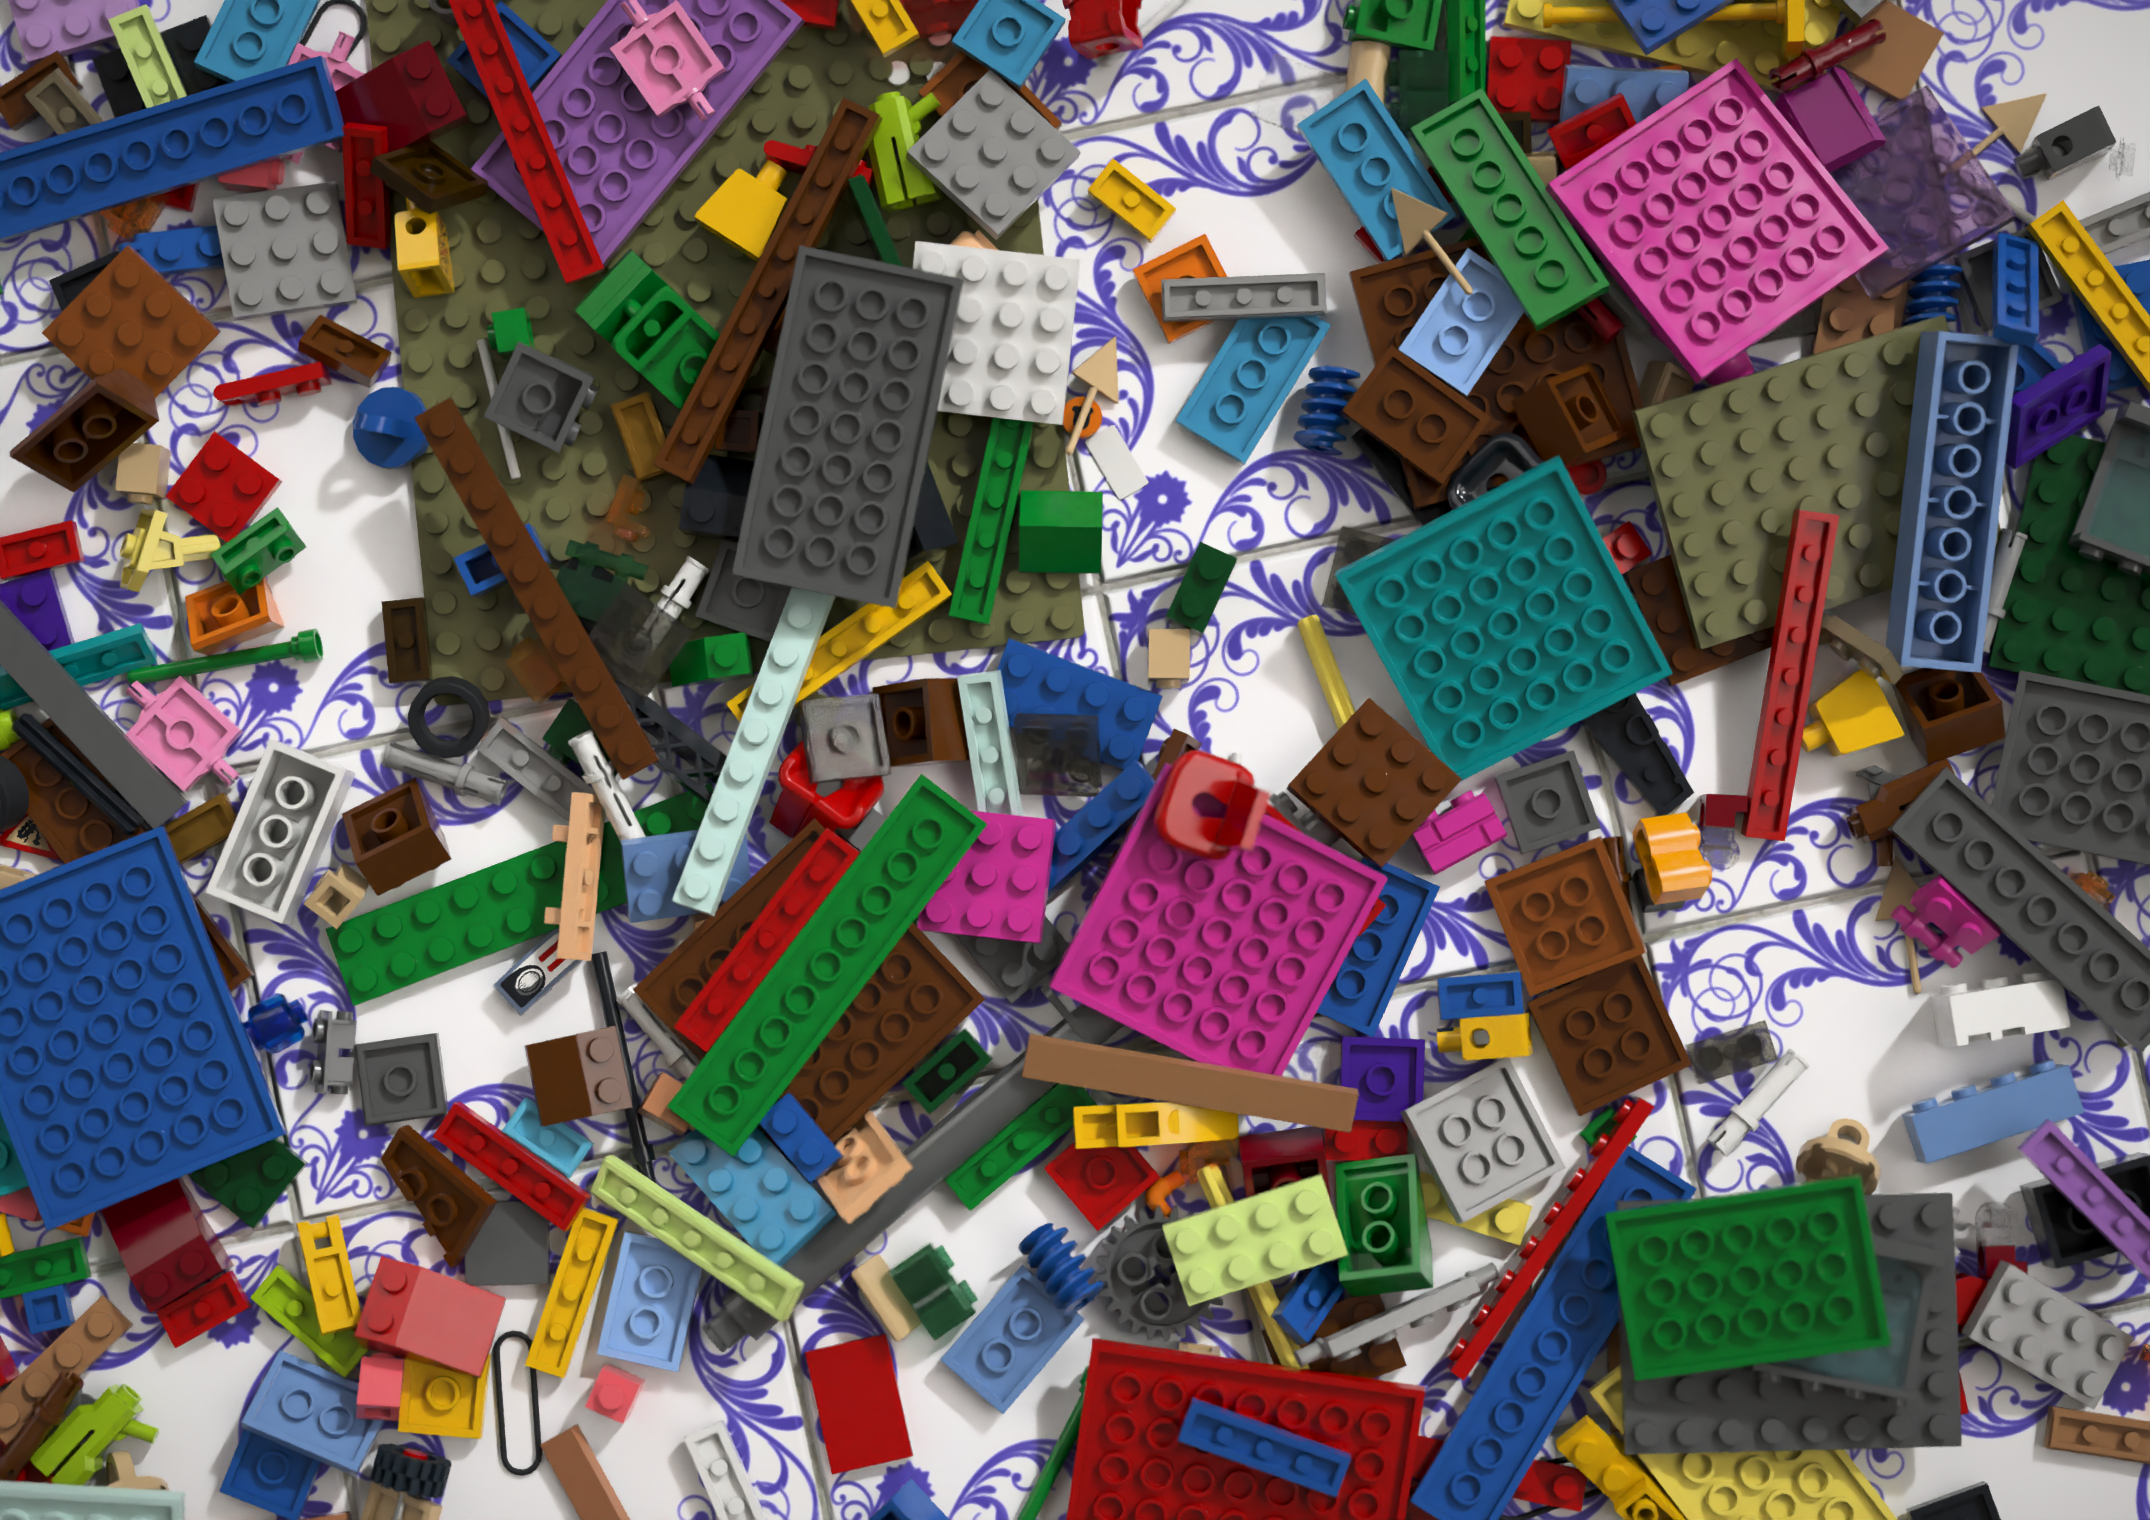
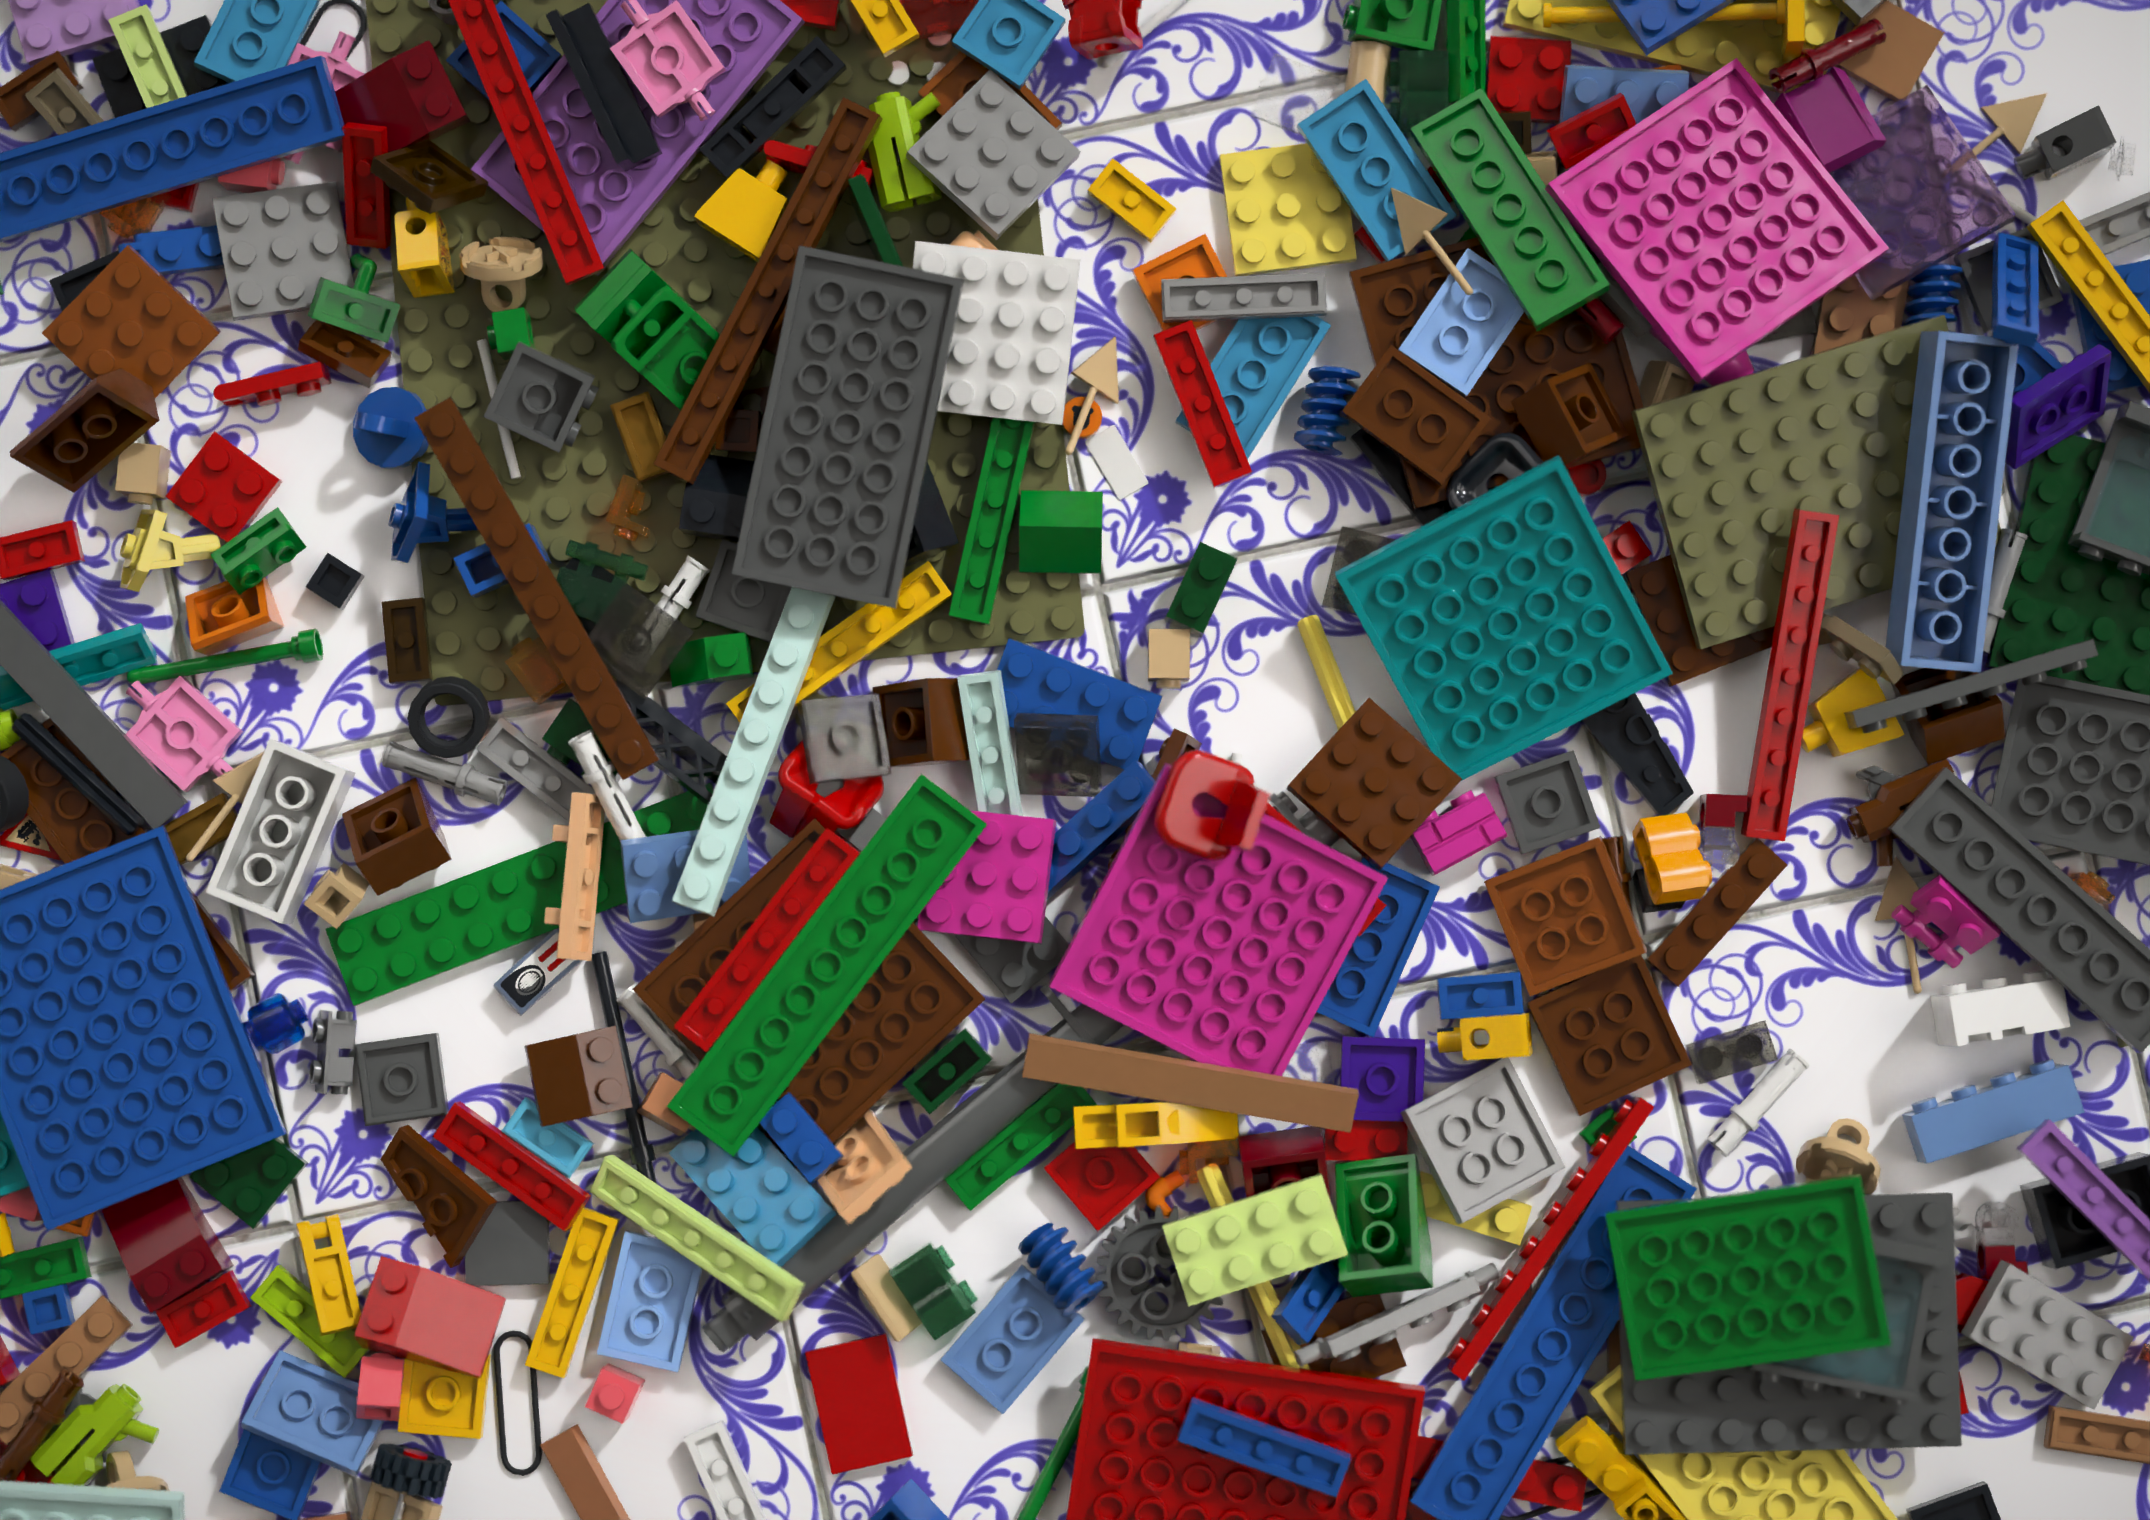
none -> tan piece [186,751,264,862]
none -> black plate [306,553,365,610]
none -> green plate [307,253,401,343]
none -> blue piece [388,461,478,563]
none -> tan tile [459,237,543,312]
none -> black fence [546,3,663,171]
none -> black hinge [699,36,847,179]
none -> red plate [1153,320,1252,489]
none -> light yellow plate [1219,143,1357,276]
none -> reddish brown plate [1645,838,1788,987]
none -> dark grey plate [1844,639,2098,734]

